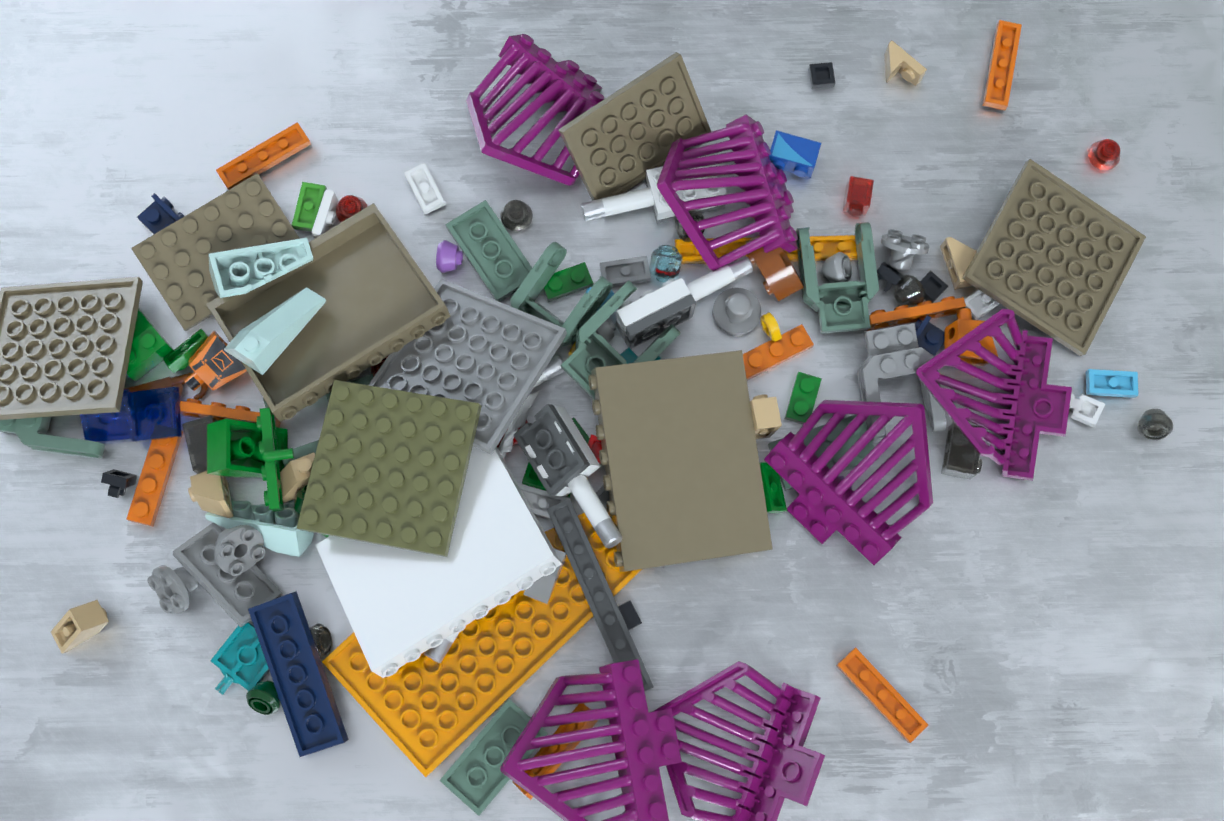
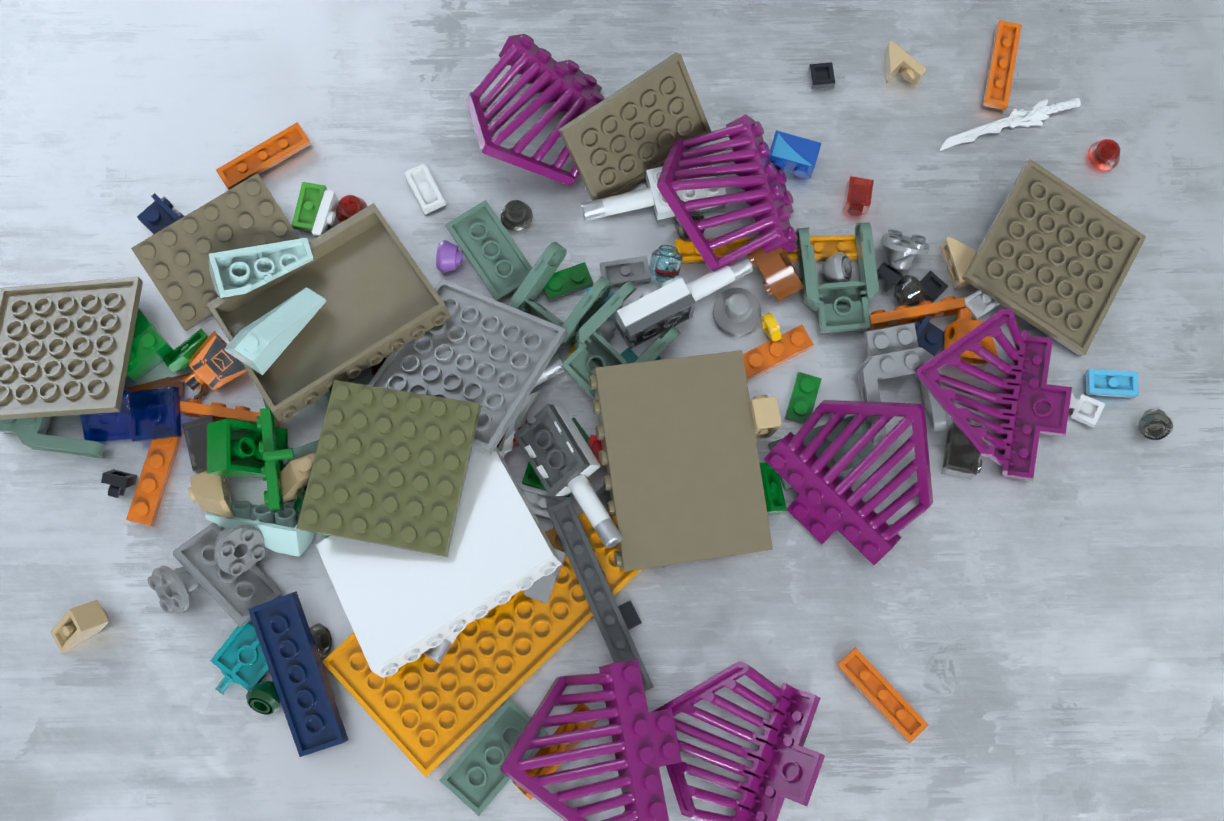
none -> white sword [939,98,1081,151]

